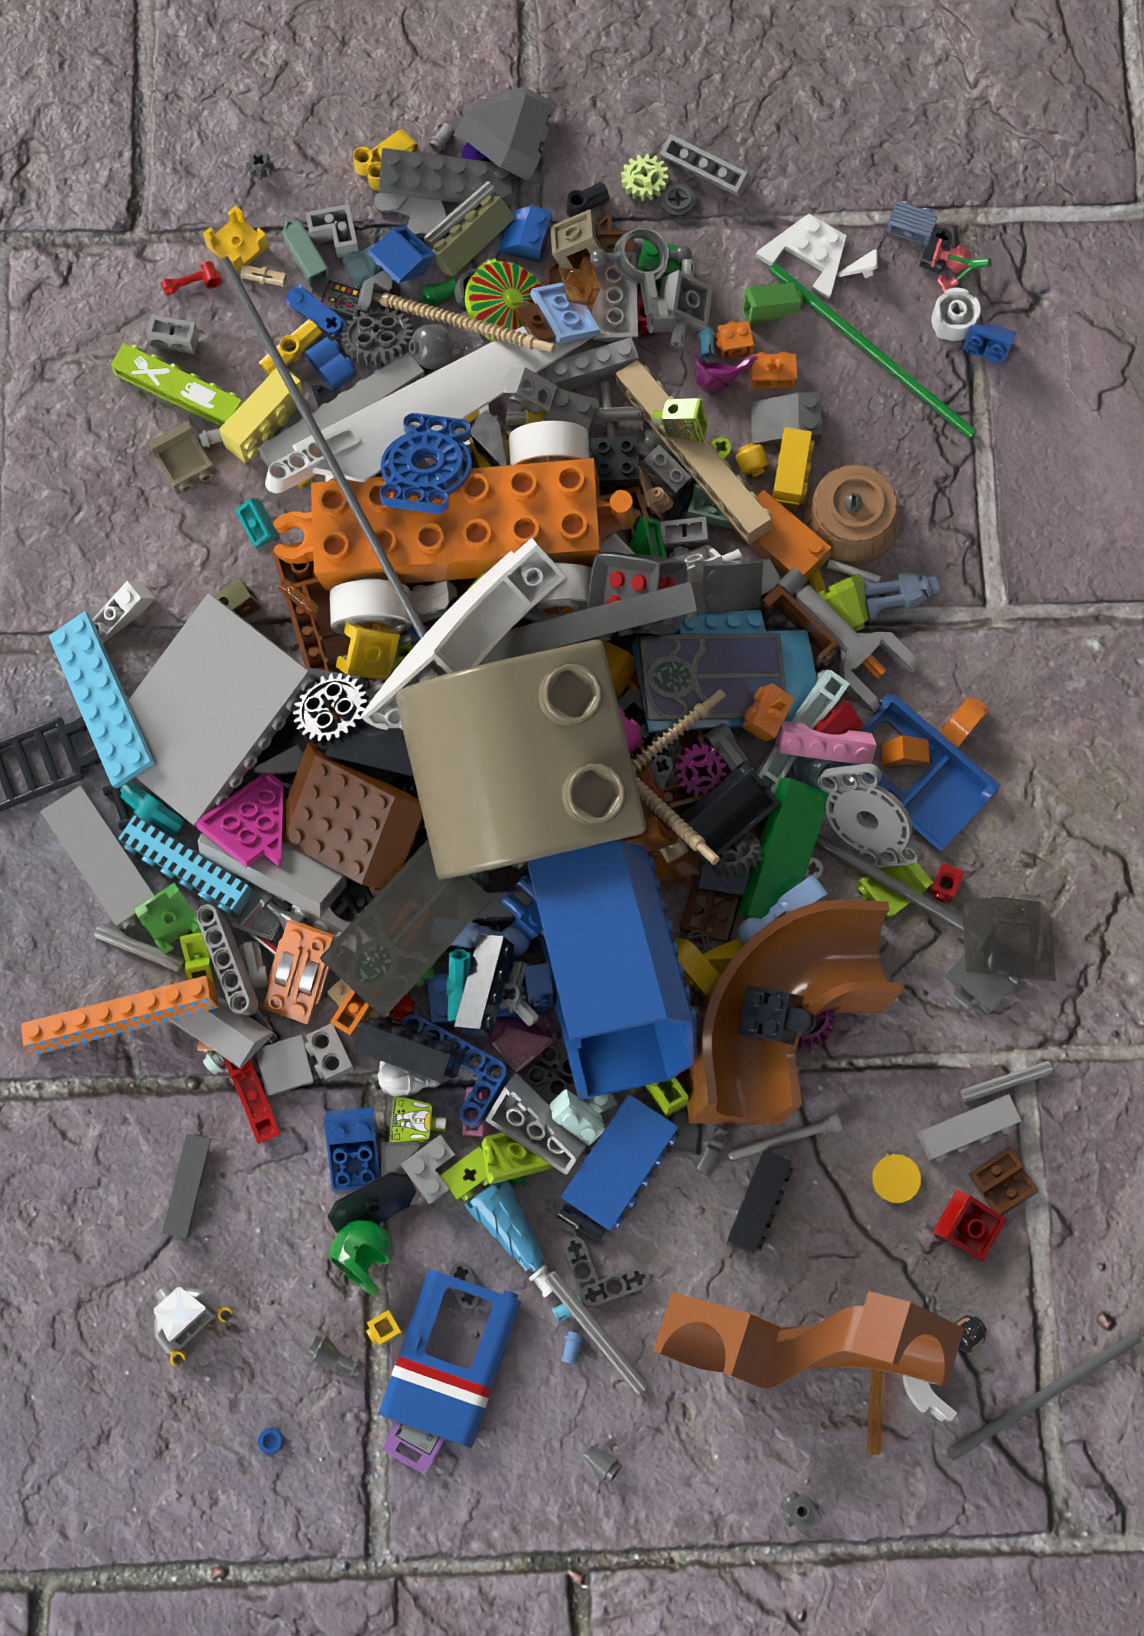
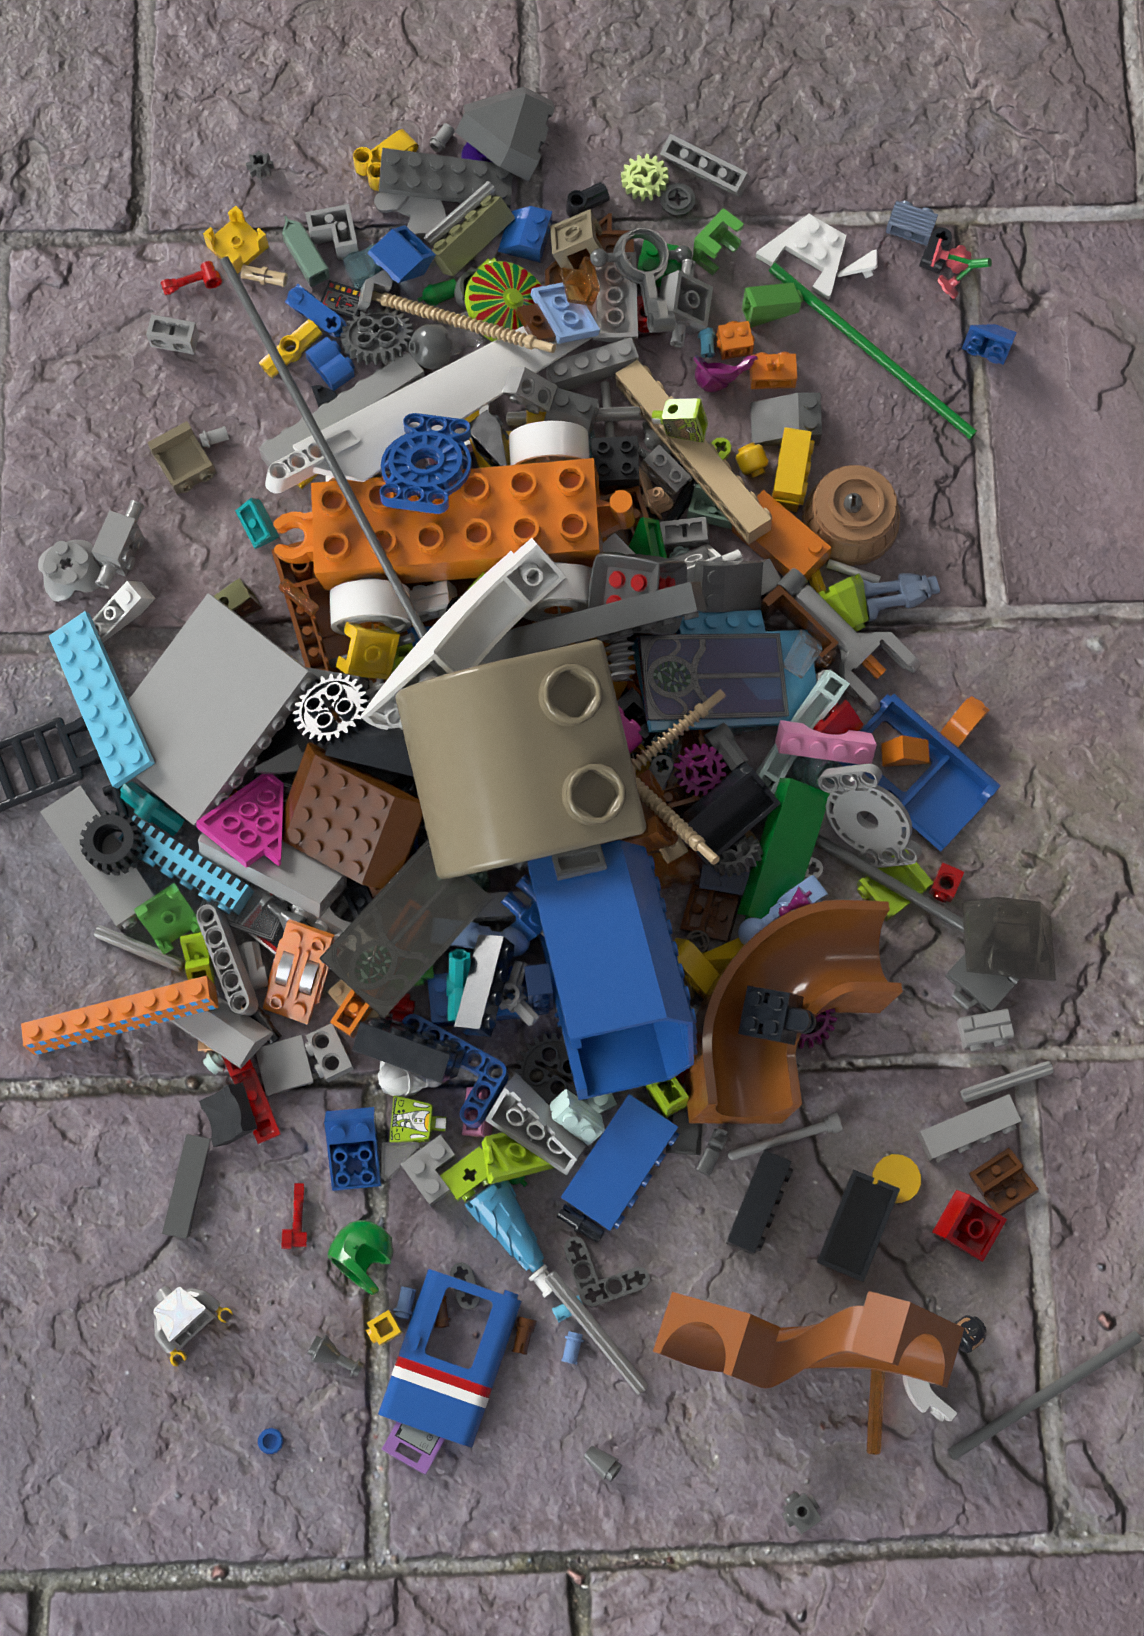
lime brick [110,343,243,426] -> none
light yellow brick [219,368,305,464] -> none
black shield [327,1172,417,1234] -> none
clear pink slope [485,1017,554,1073] -> none
orange brick [742,683,795,742] -> none
white brick [931,288,980,341] -> none
none -> light grey brick [38,540,101,602]
none -> black tyre [79,810,146,876]
none -> light grey brick [92,500,144,589]
none -> black brick [199,1082,258,1147]
none -> red brick [281,1183,307,1249]
none -> medium blue pin [393,1286,417,1320]
none -> reddish brown pin [434,1296,451,1328]
none -> reddish brown pin [512,1316,537,1355]
none -> dark grey tile [552,844,607,881]
none -> light grey piece [604,633,636,682]
none -> bright green panel [692,208,744,276]
none -> magenta piece [778,887,813,917]
none -> clear slope [783,629,822,679]
none -> black piece [816,1169,900,1282]
none -> light grey brick [957,1009,1014,1052]

